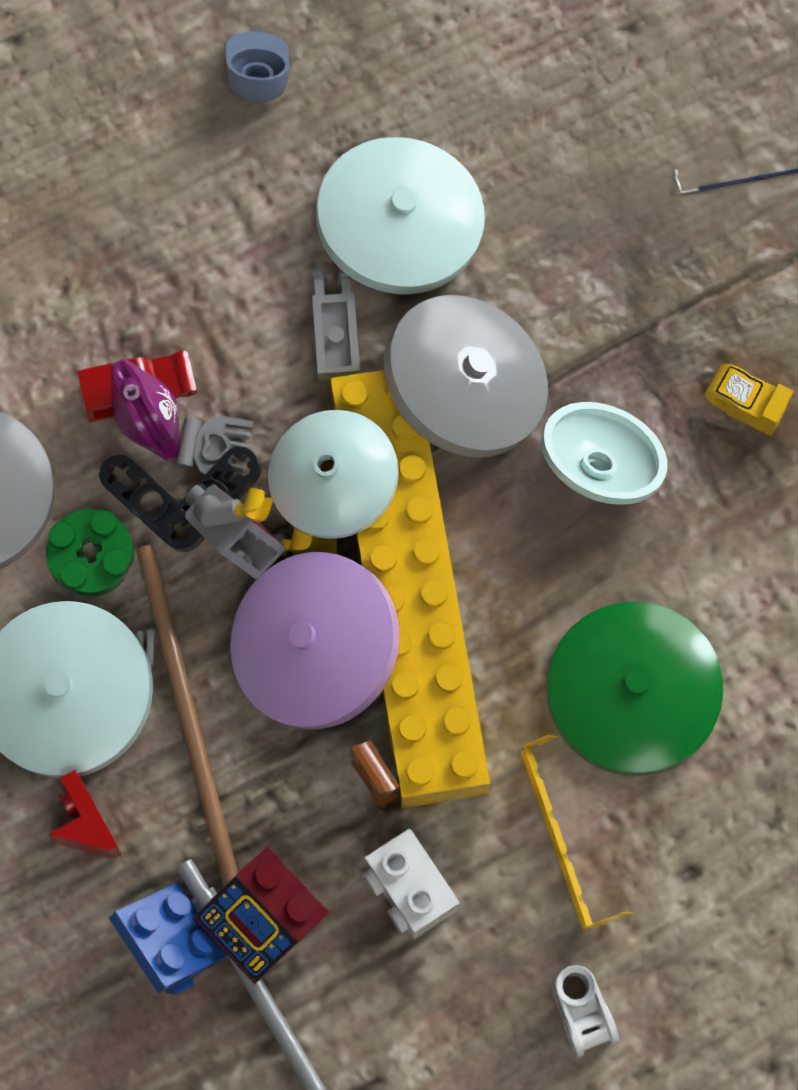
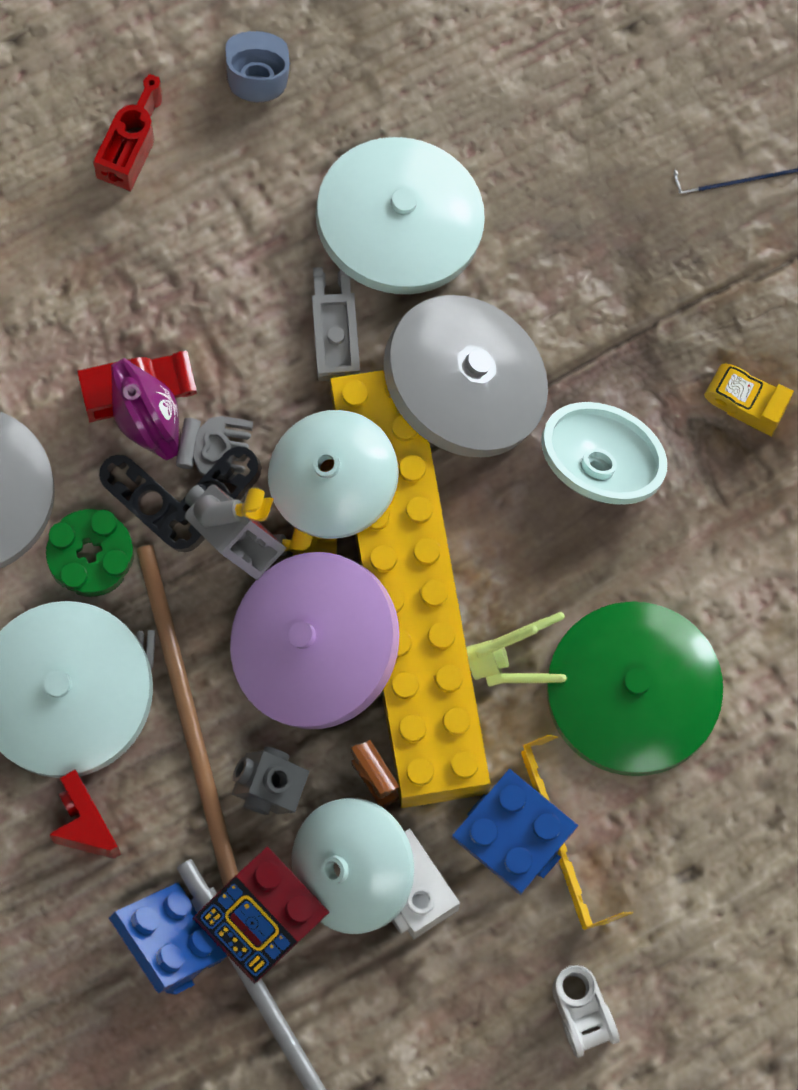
none -> red piece [93,74,162,192]
none -> dark grey brick [232,747,310,815]
none -> light aqua dish [291,798,414,934]
none -> blue piece [452,768,578,896]
none -> yellowish green plant [466,612,567,687]

